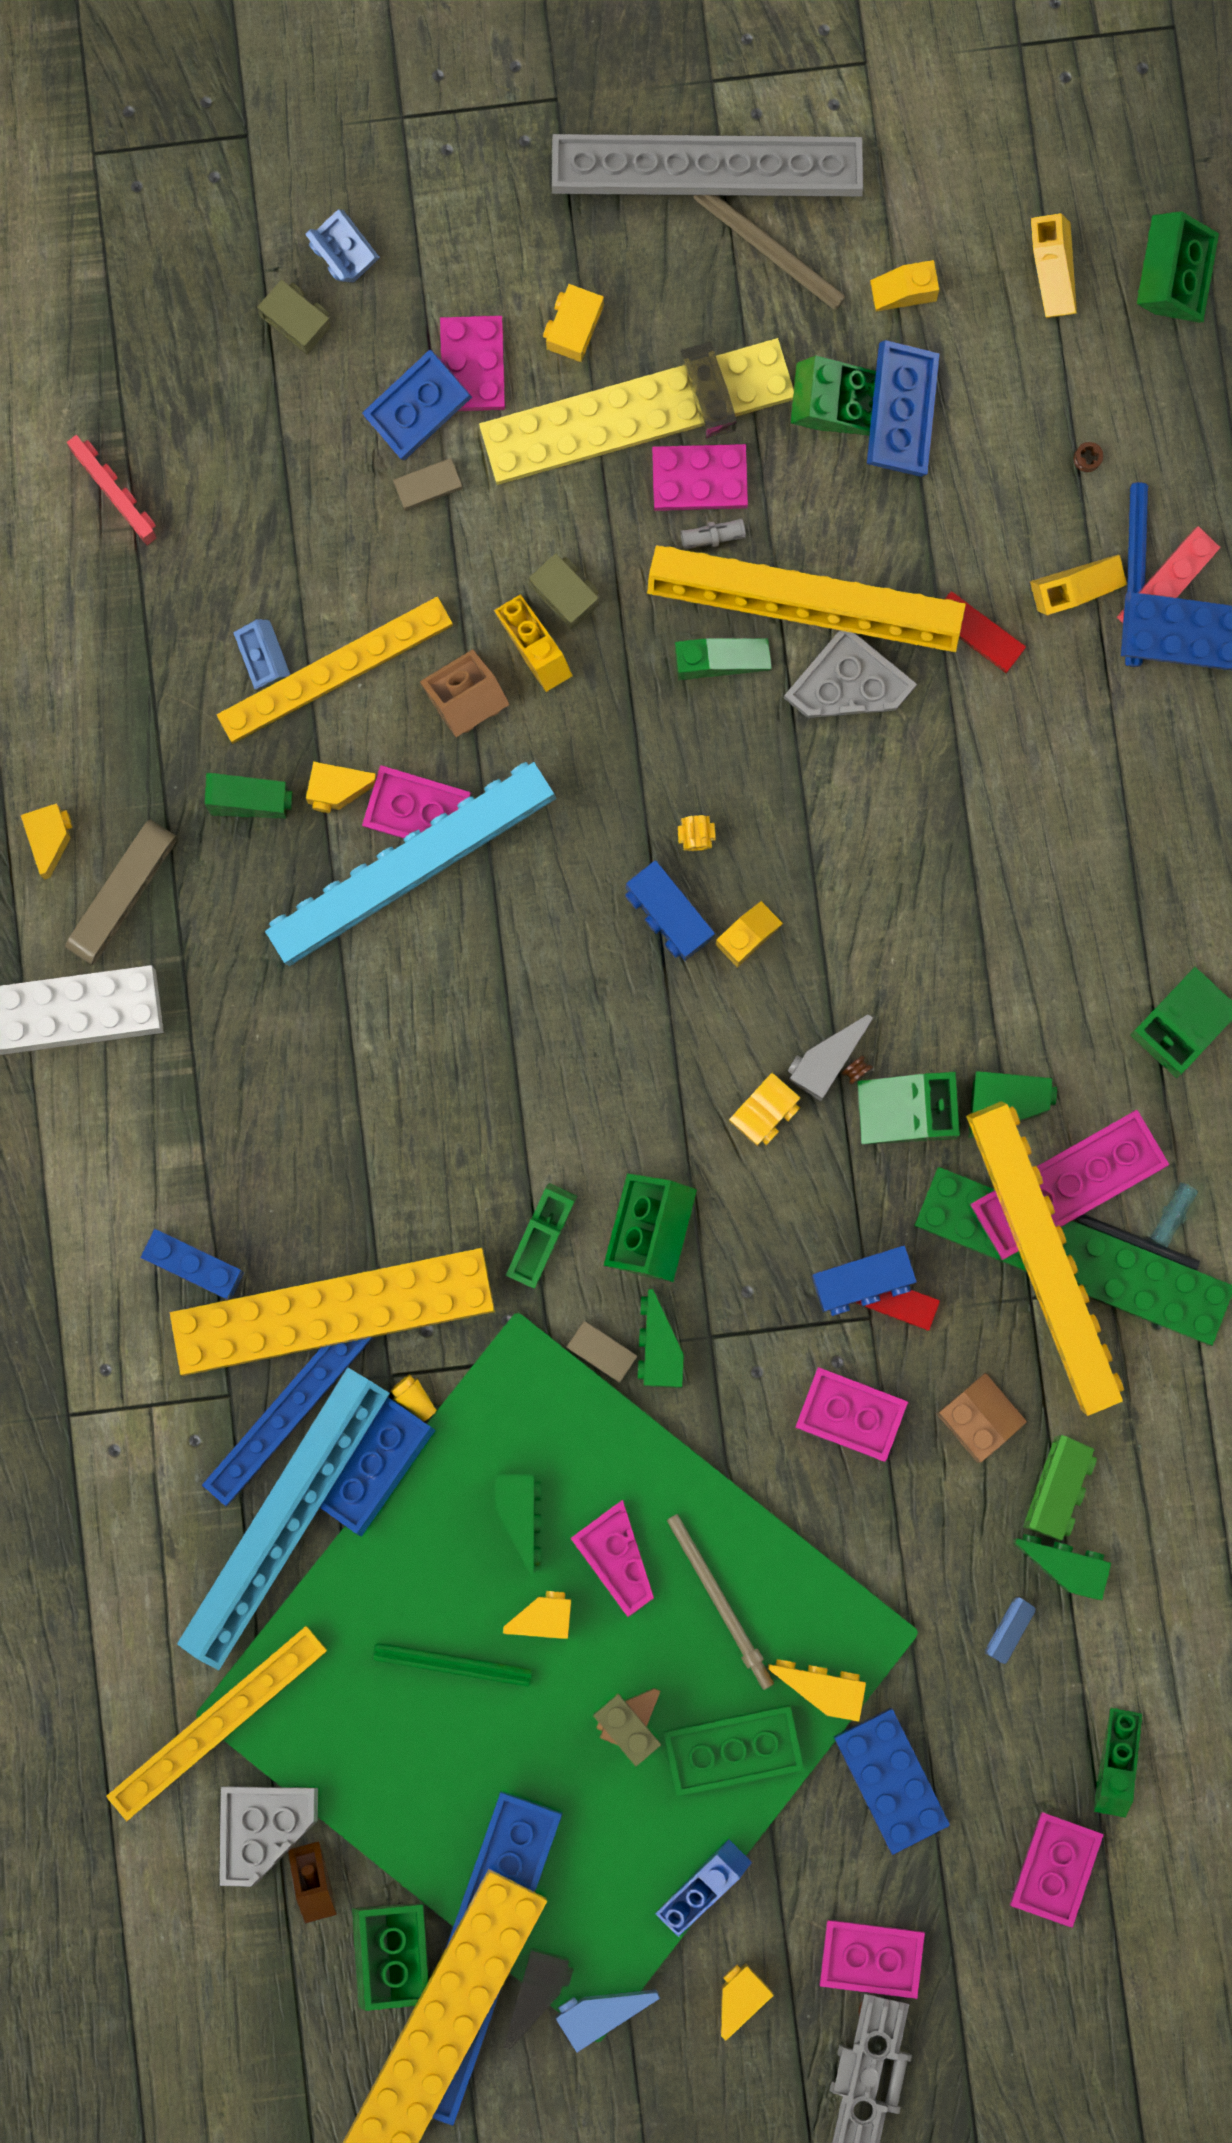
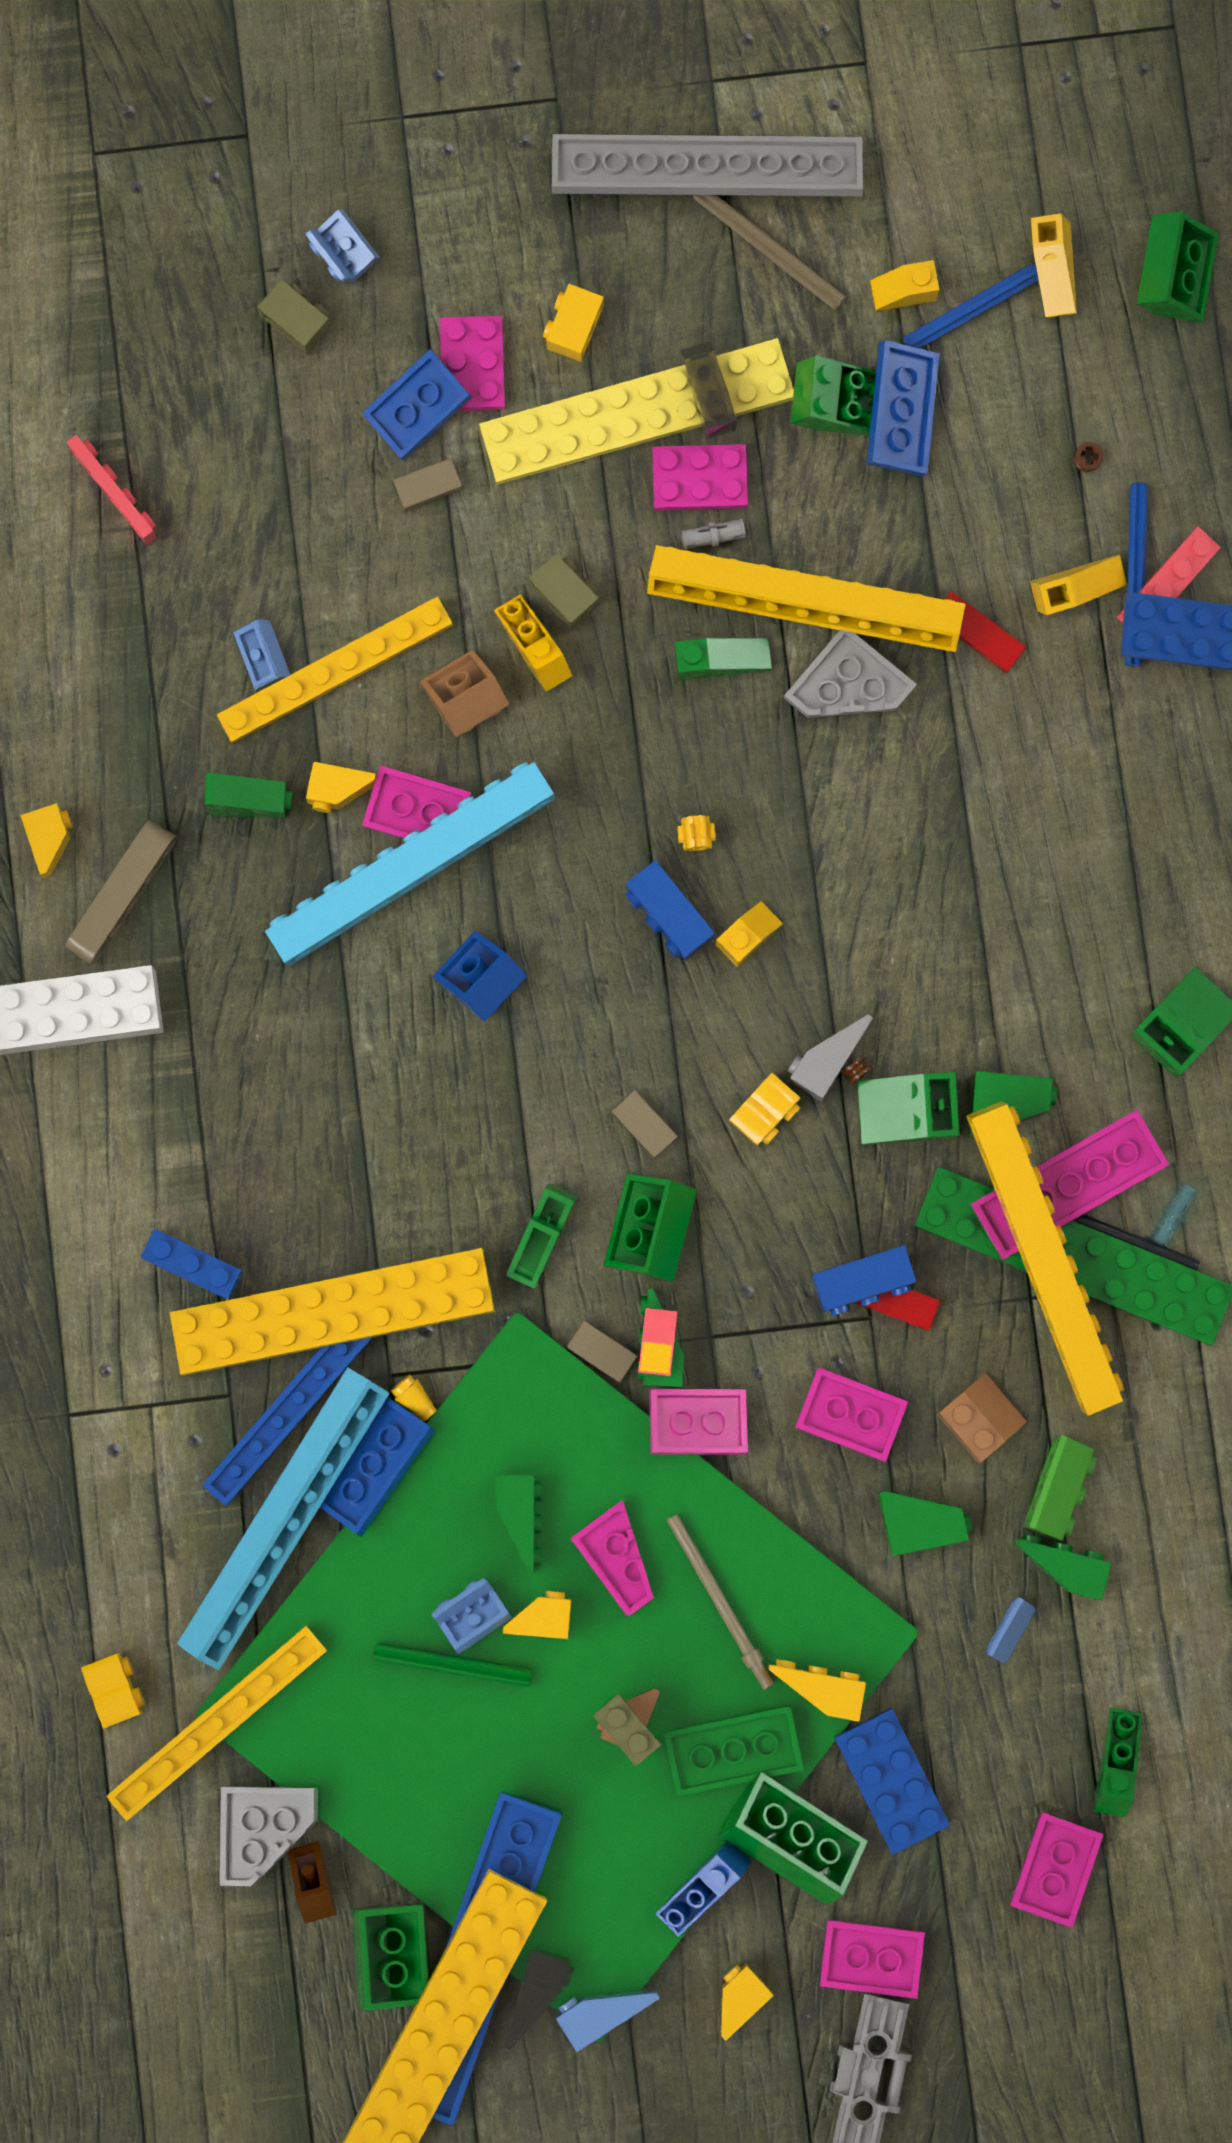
none -> yellow brick [81,1652,145,1729]
none -> medium blue bracket [431,1578,512,1654]
none -> blue slope [432,930,527,1022]
none -> dark tan tile [611,1090,678,1159]
none -> tile [638,1308,678,1376]
none -> dark pink plate [649,1389,748,1455]
none -> green slope [719,1772,868,1905]
none -> green slope [878,1491,973,1556]
none -> blue axle [903,264,1039,349]

